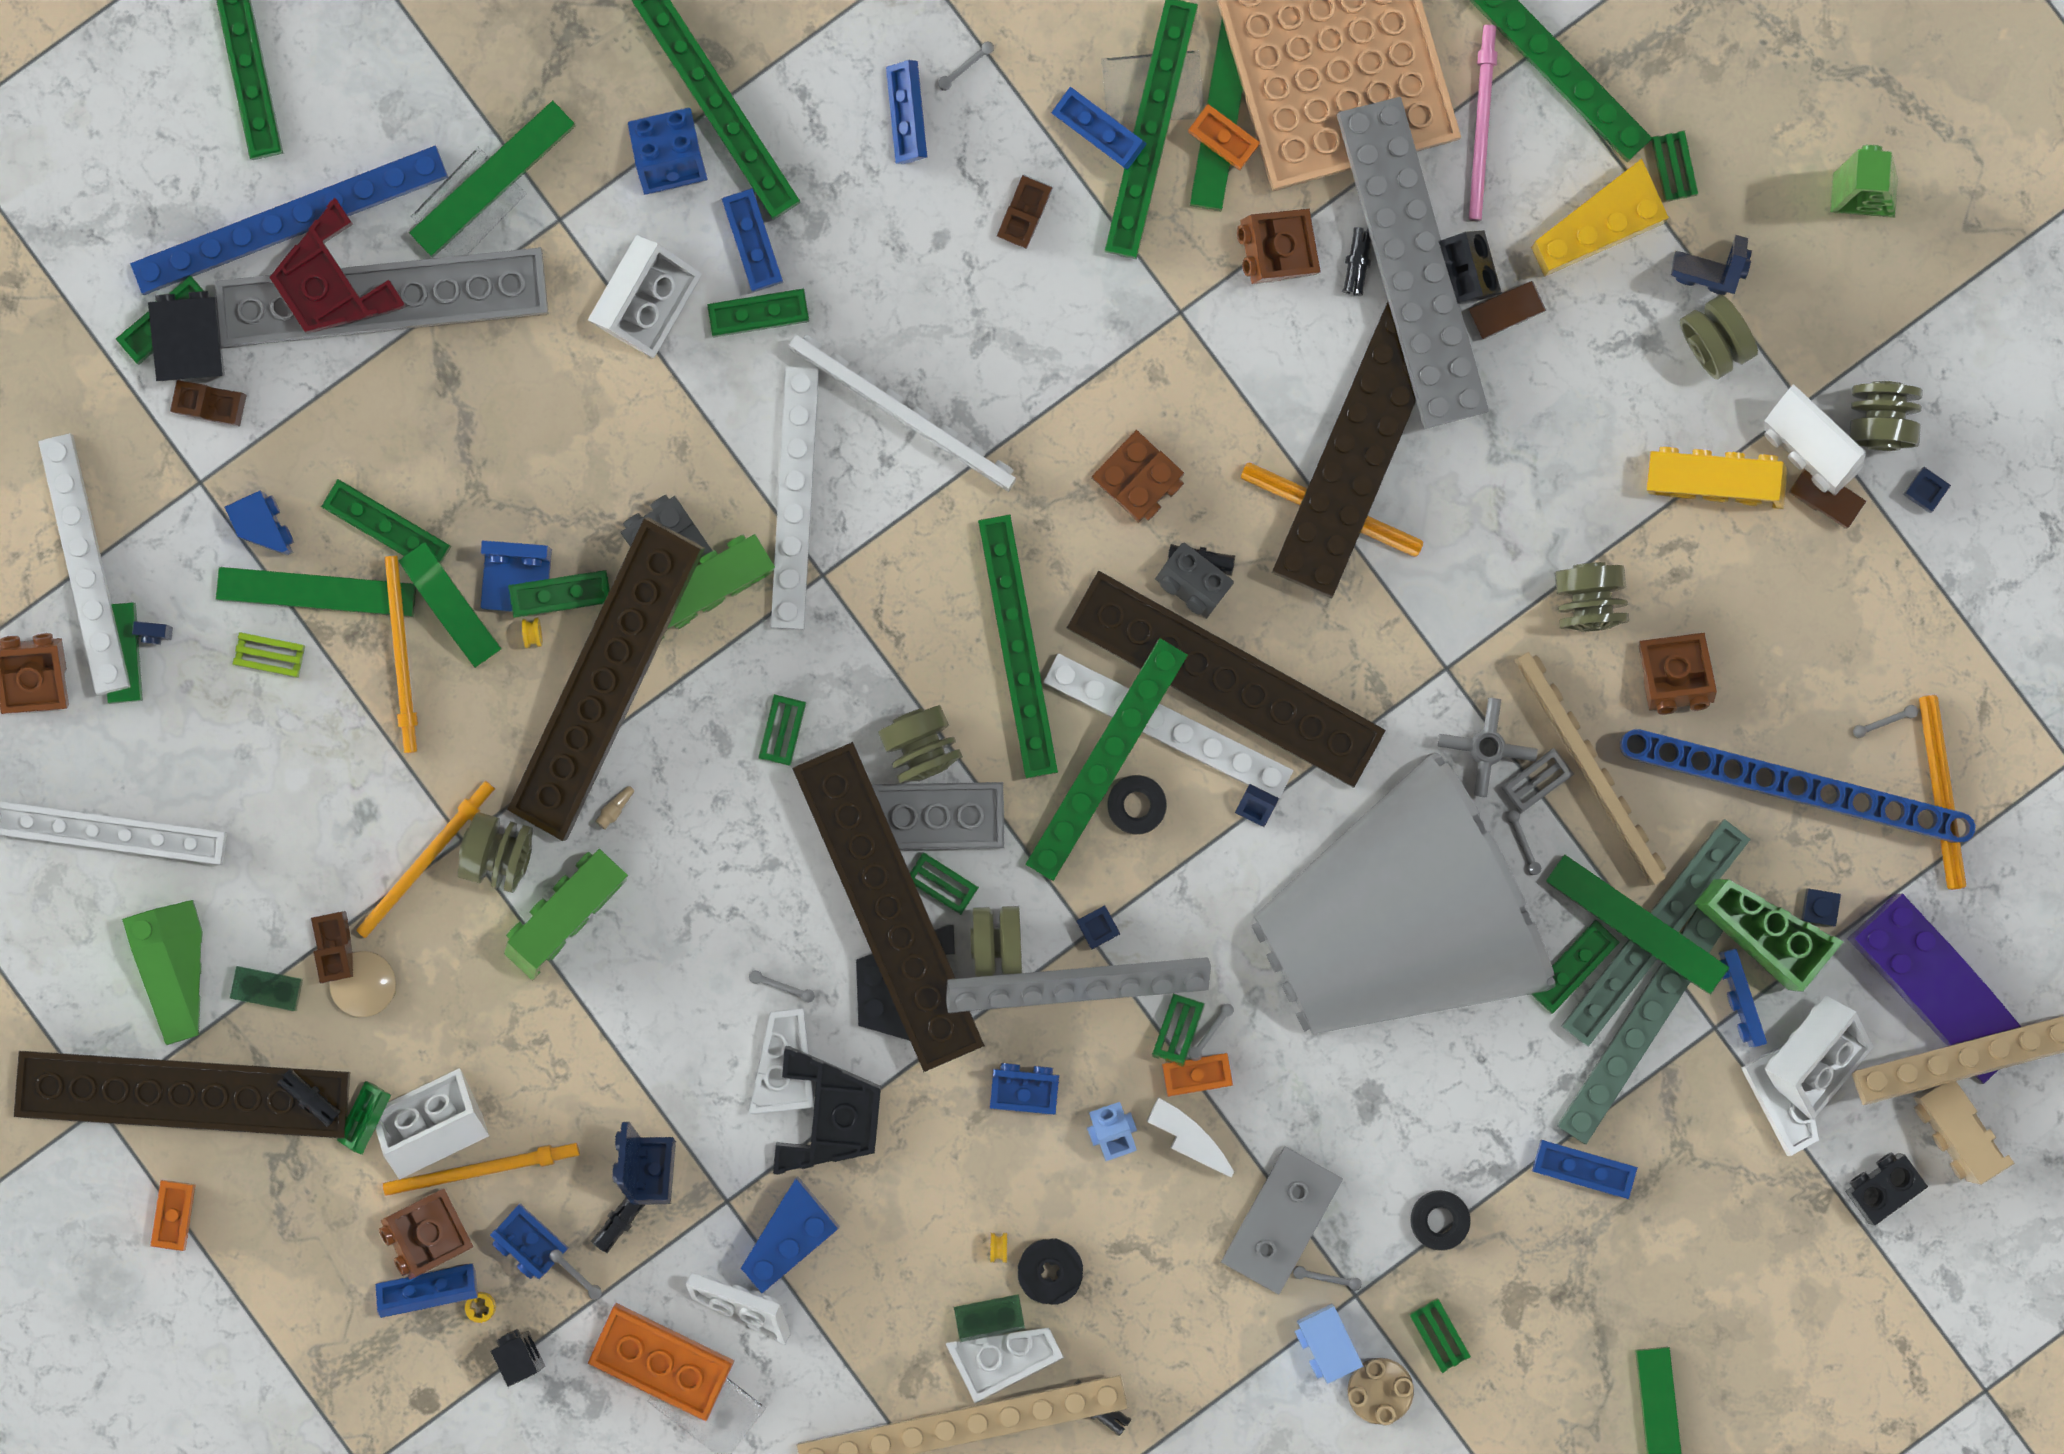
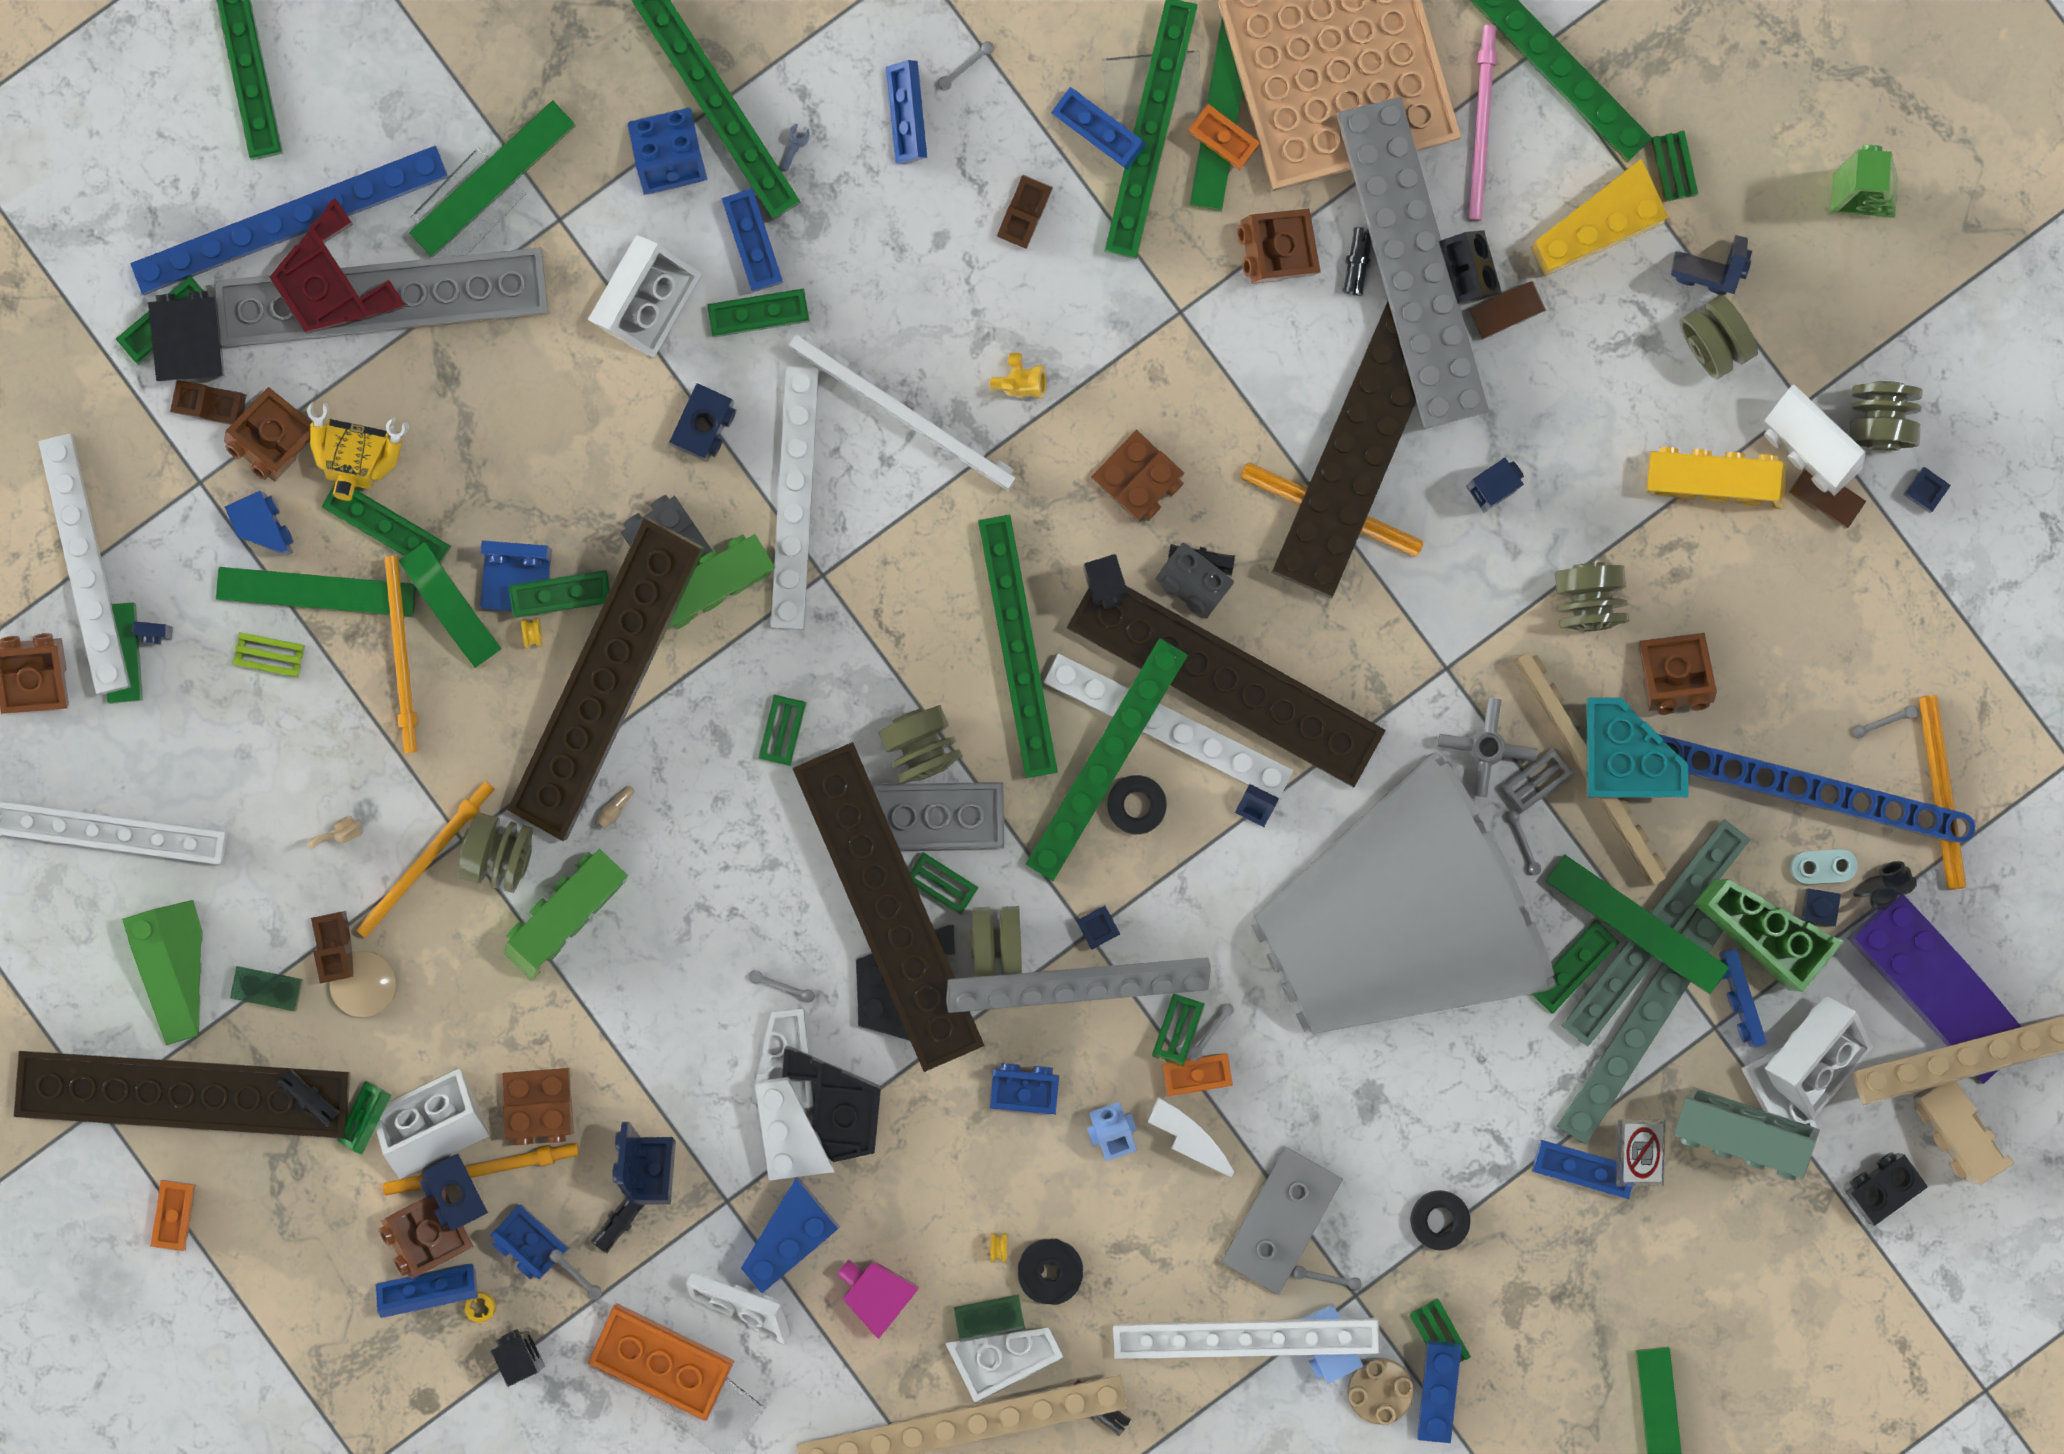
none -> dark orange plate [224,387,313,482]
none -> yellow torso [307,402,410,501]
none -> tan plate [307,816,363,850]
none -> dark blue brick [419,1154,488,1231]
none -> dark orange plate [502,1068,574,1145]
none -> dark blue brick [669,383,737,462]
none -> white wing [755,1077,835,1181]
none -> sand blue hand [780,124,809,171]
none -> dark pink torso [836,1259,919,1339]
none -> yellow piece [990,353,1047,398]
none -> black brick [1083,554,1128,610]
none -> white plate [1113,1318,1380,1359]
none -> blue plate [1417,1341,1462,1443]
none -> dark blue brick [1466,457,1524,513]
none -> teal plate [1586,698,1688,798]
none -> piece [1616,1119,1666,1186]
none -> sand green brick [1674,1087,1820,1180]
none -> light aqua plate [1790,849,1858,884]
none -> black plate [1853,861,1917,909]

